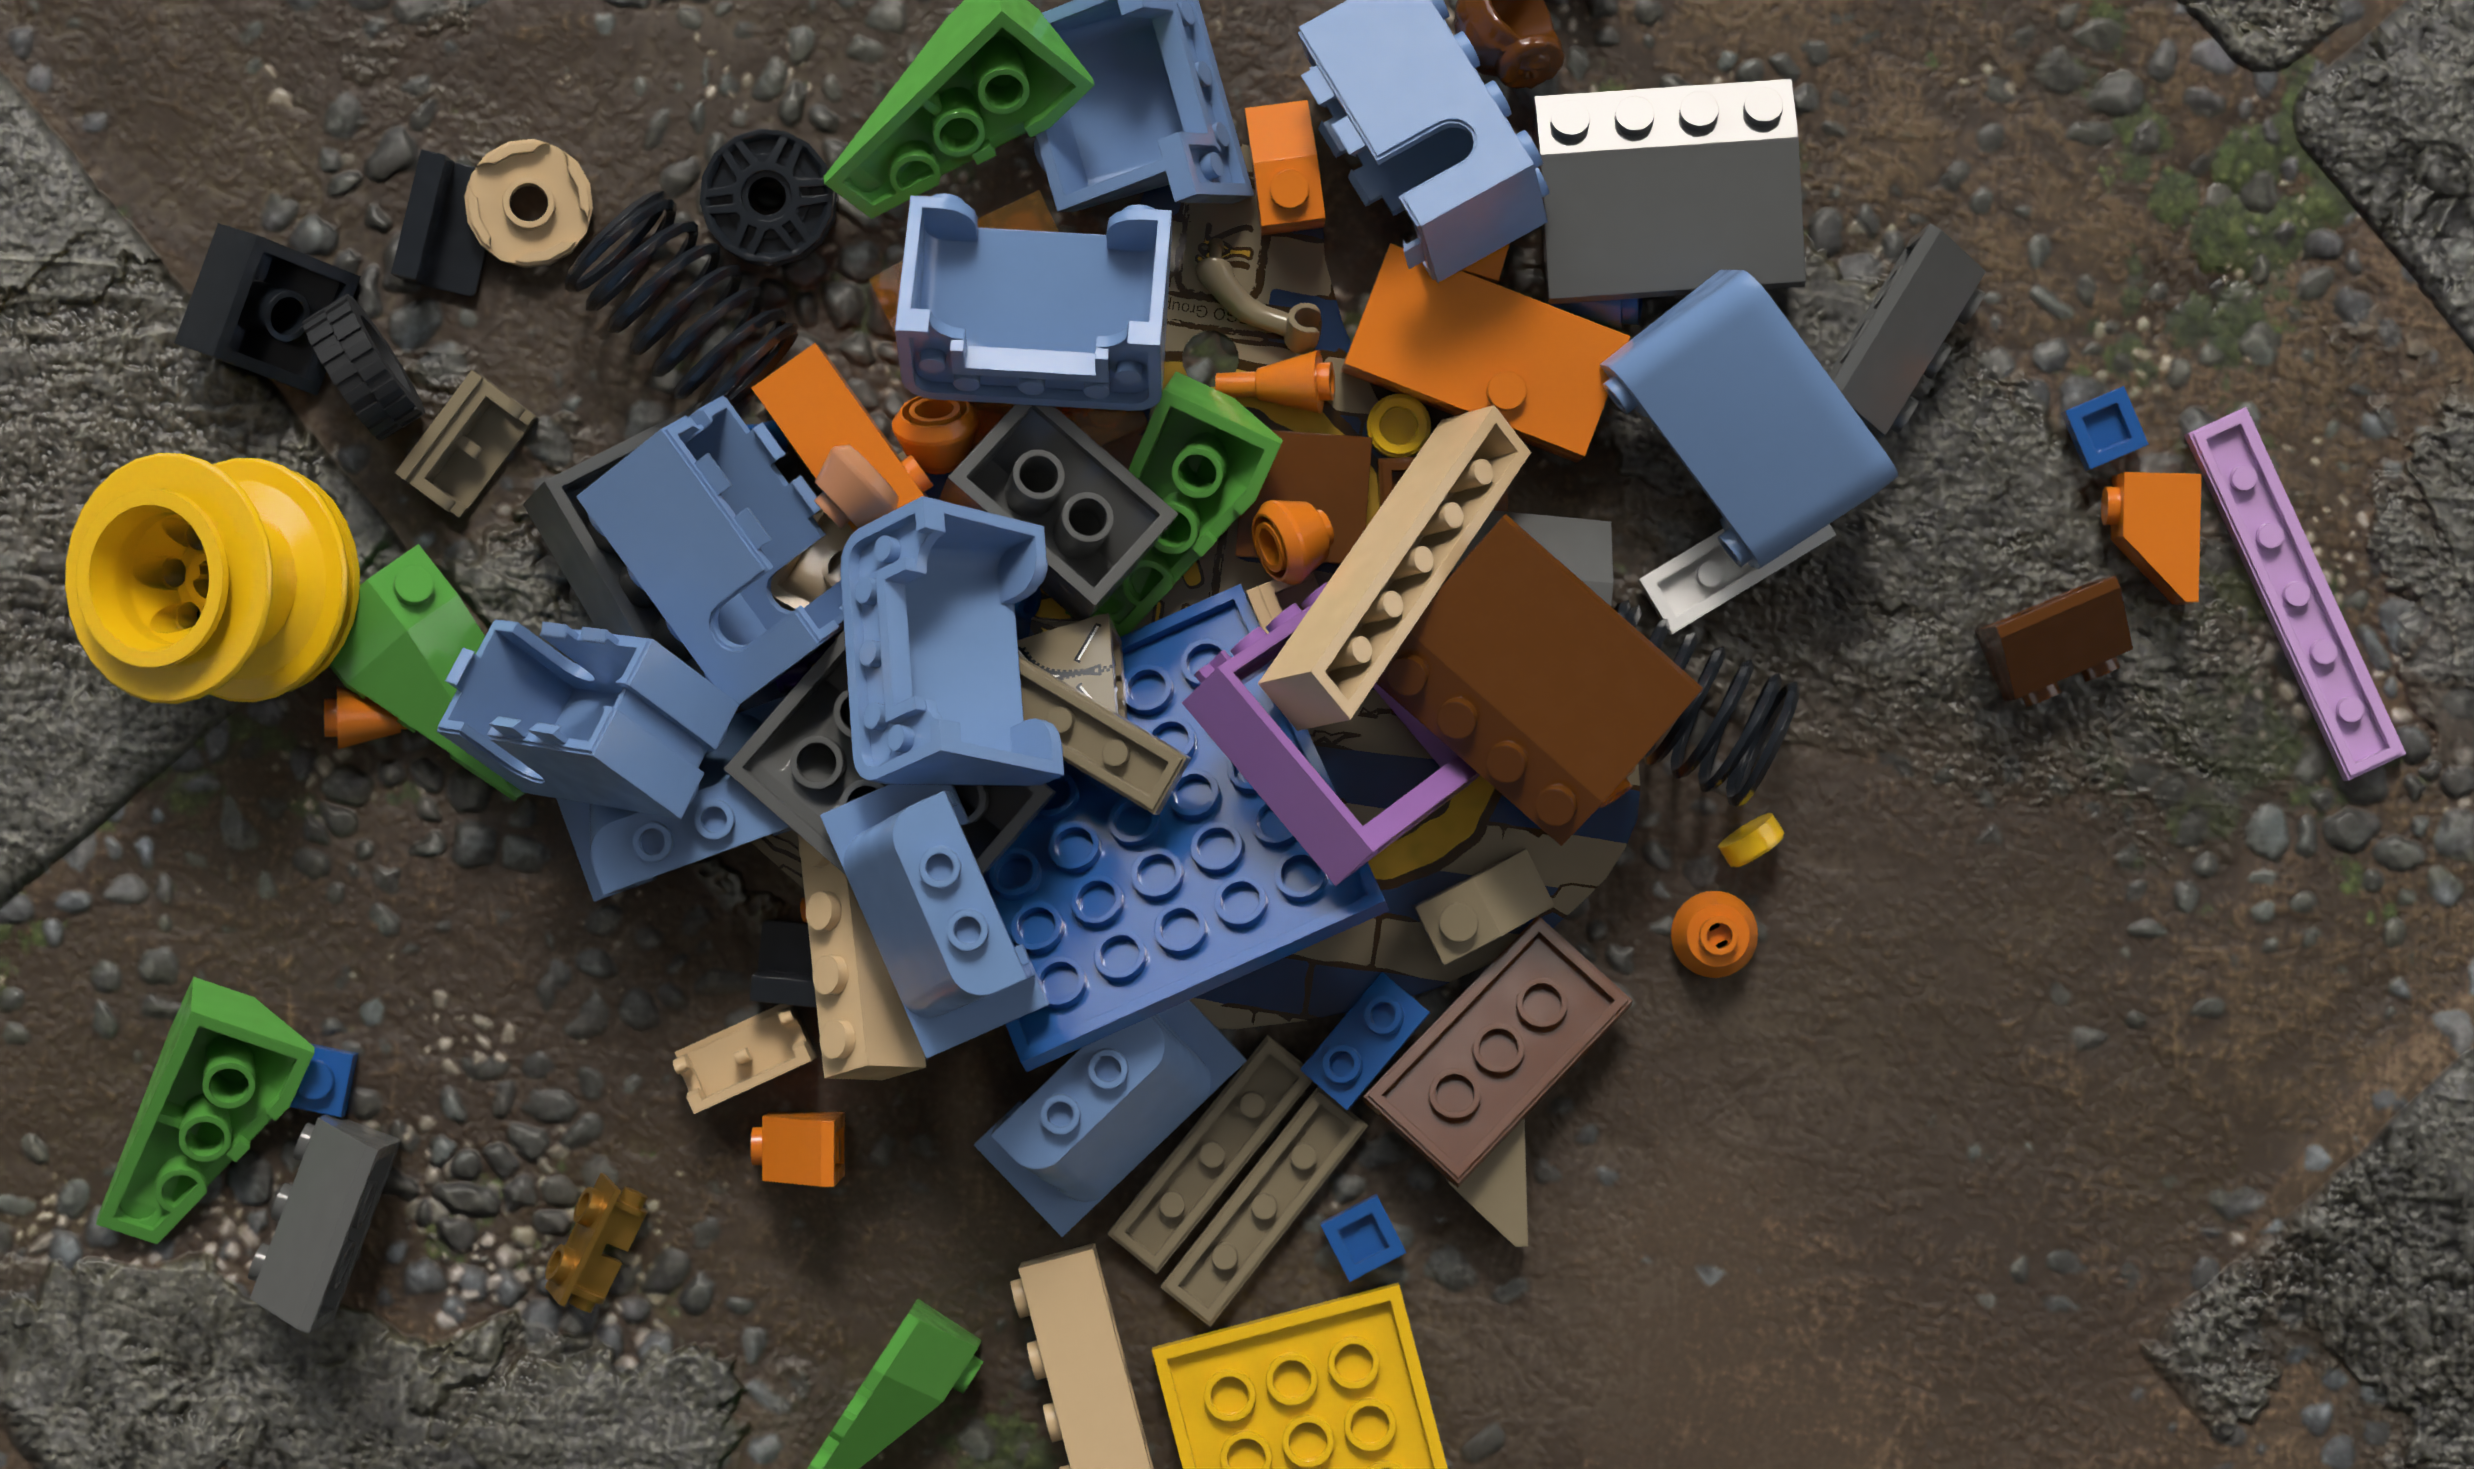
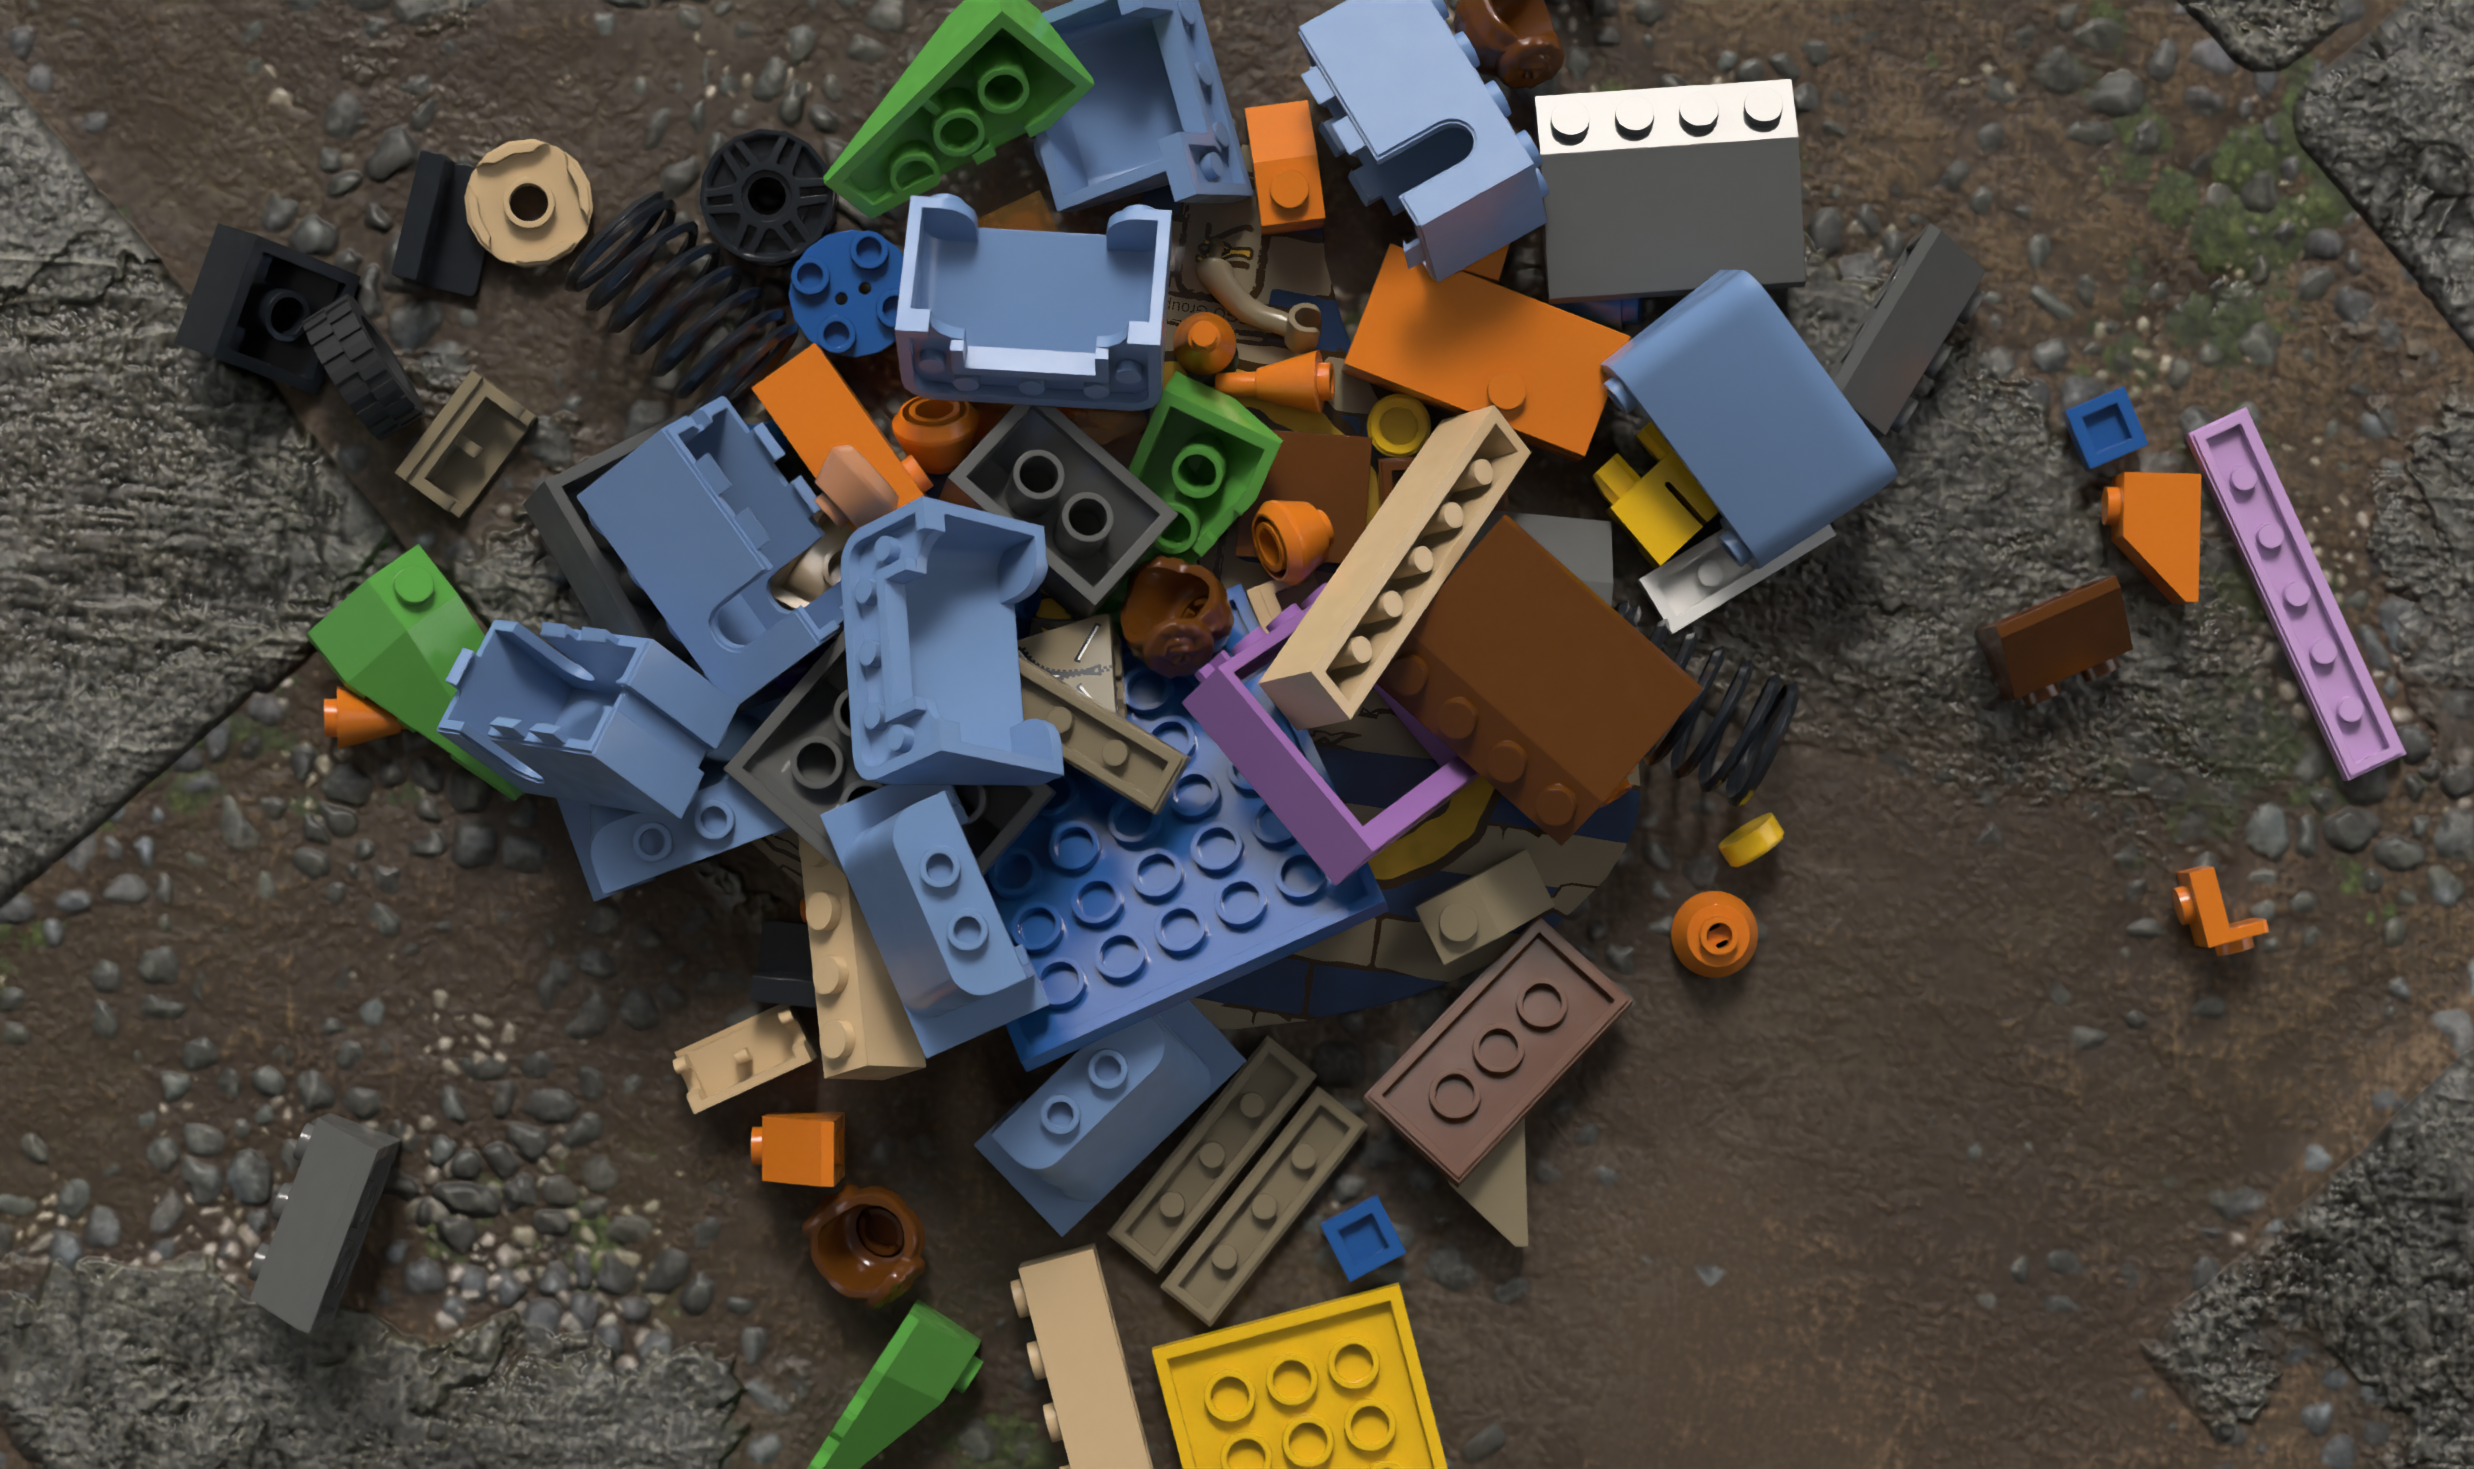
yellow wheel [65,453,360,704] -> none
bright green wedge [96,976,314,1244] -> none
blue plate [290,1043,358,1117] -> none
pearl gold hinge [545,1173,648,1313] -> none
blue hinge [1300,972,1431,1111] -> none
none -> blue plate [789,230,903,359]
none -> reddish brown hair [802,1184,925,1311]
none -> reddish brown hair [1120,555,1234,679]
none -> orange cone [1173,312,1236,375]
none -> yellow hips [1591,421,1719,569]
none -> orange bracket [2172,866,2270,956]

